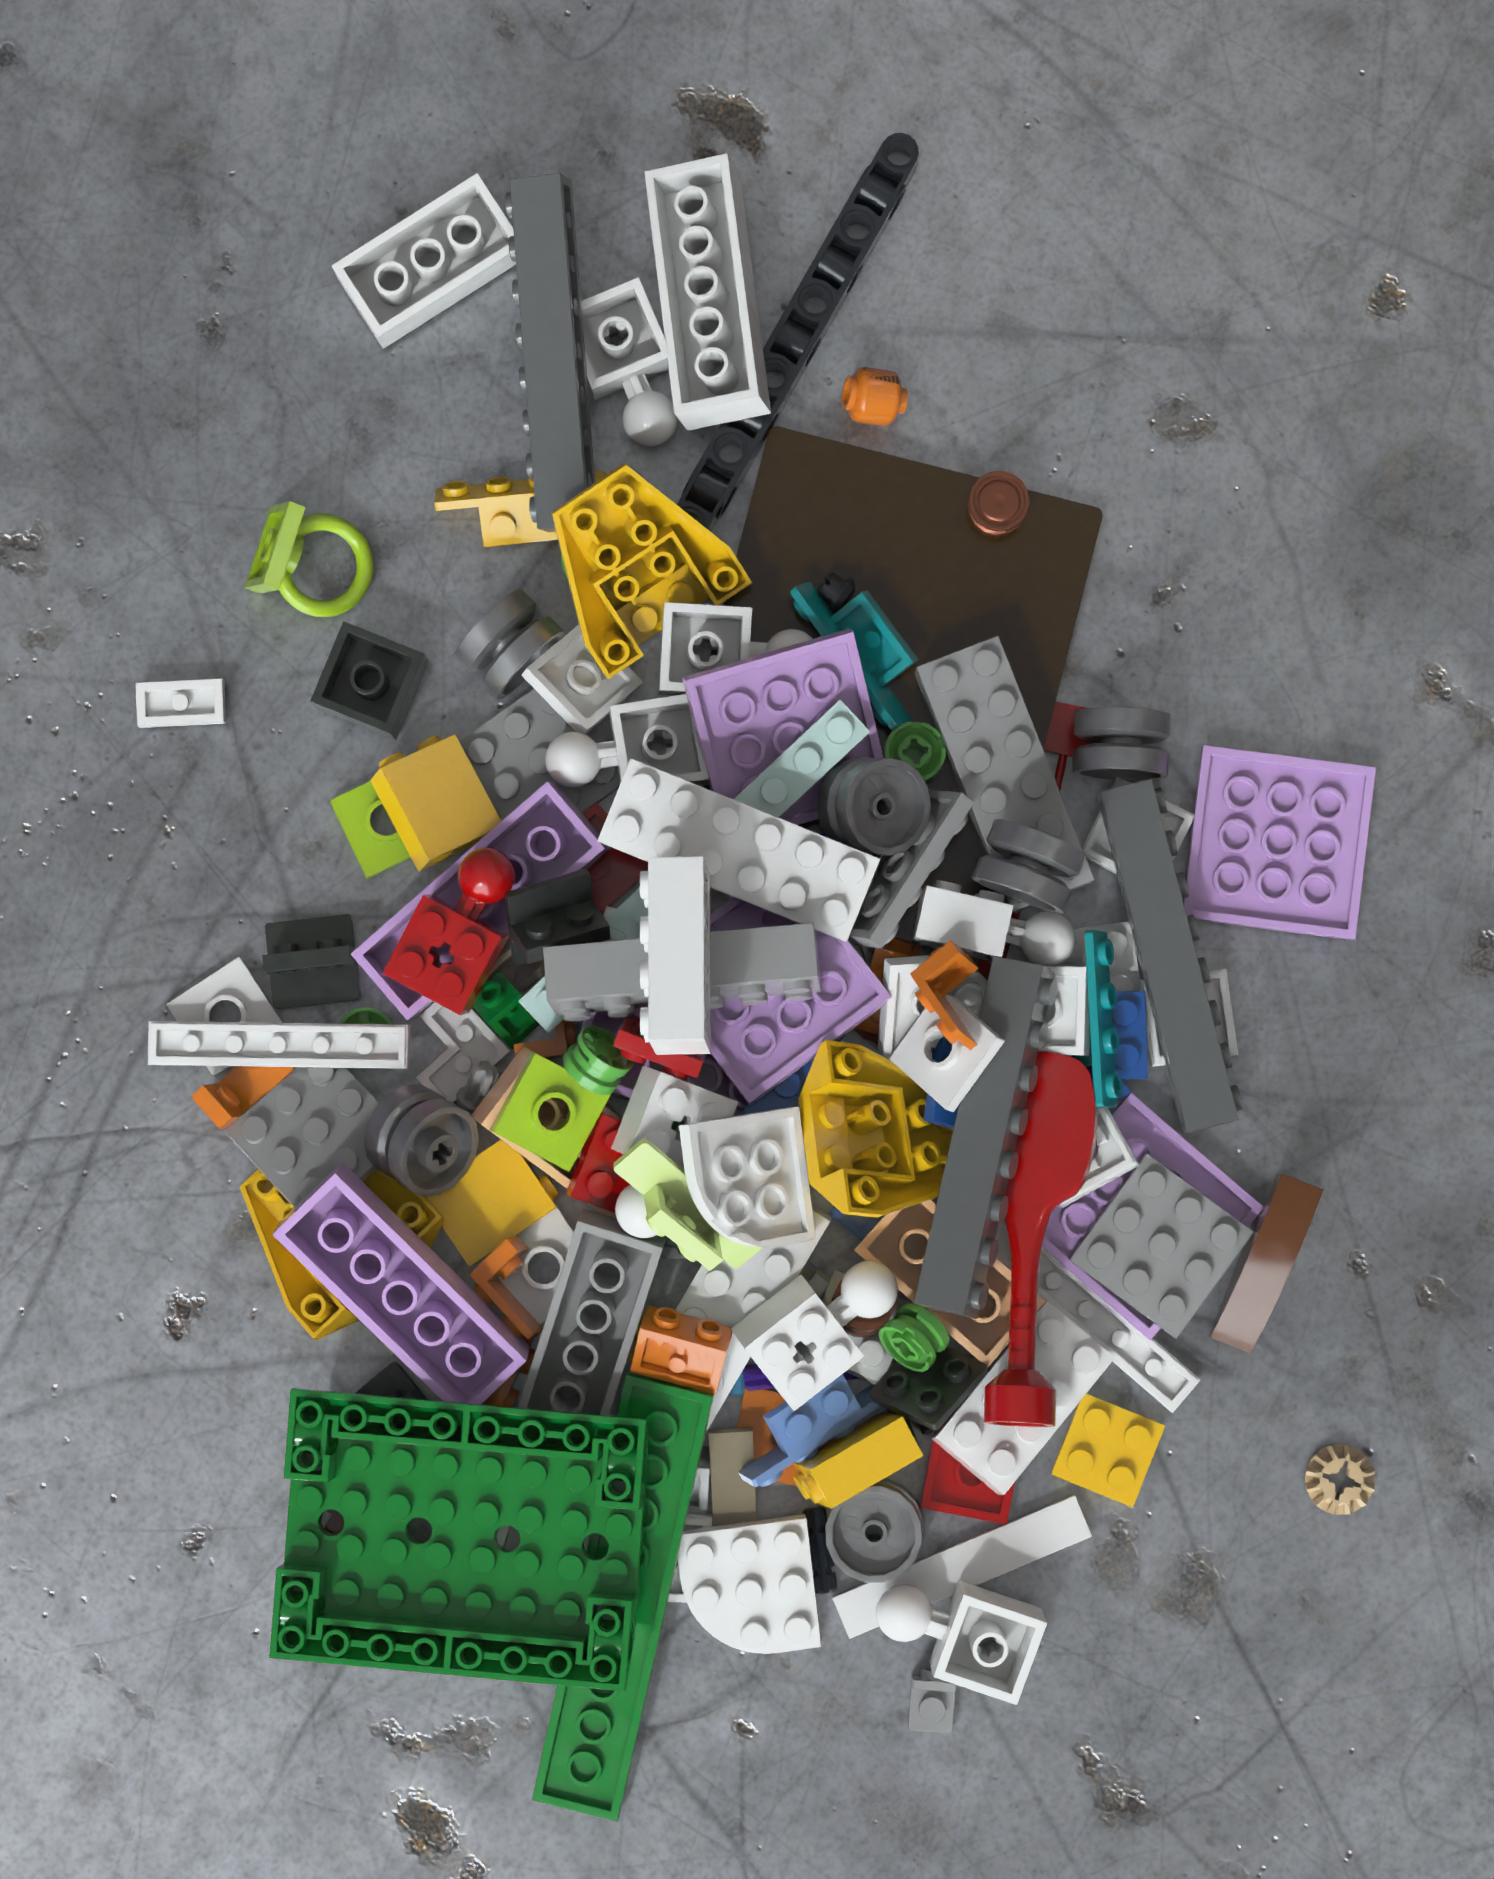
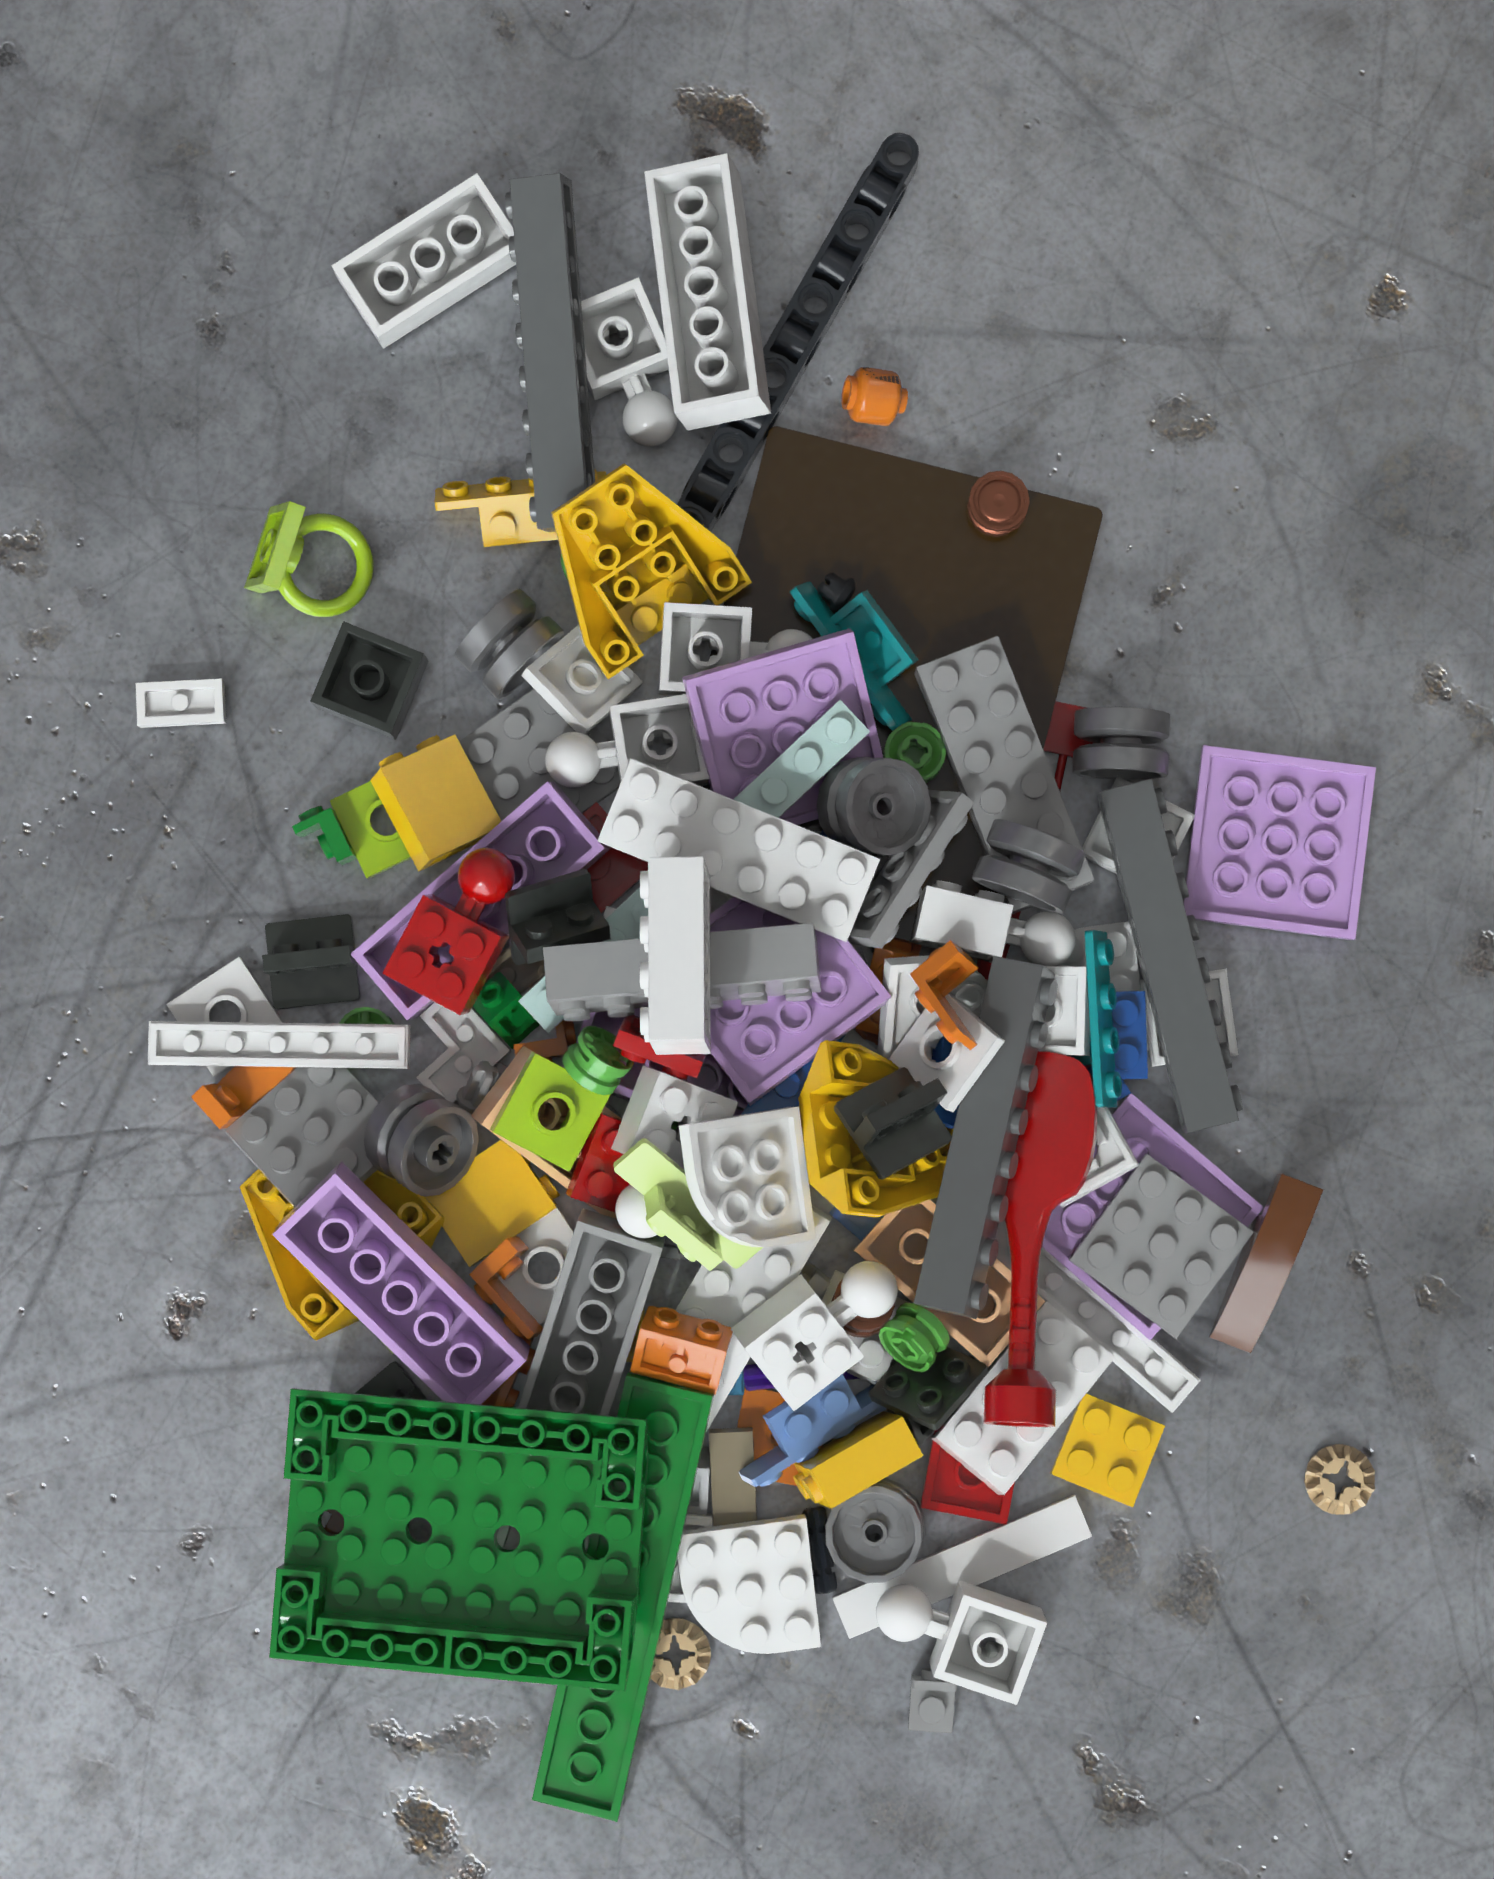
none -> green bracket [292,806,357,866]
none -> tan gear [651,1618,711,1690]
none -> pearl dark grey bracket [834,1067,952,1180]

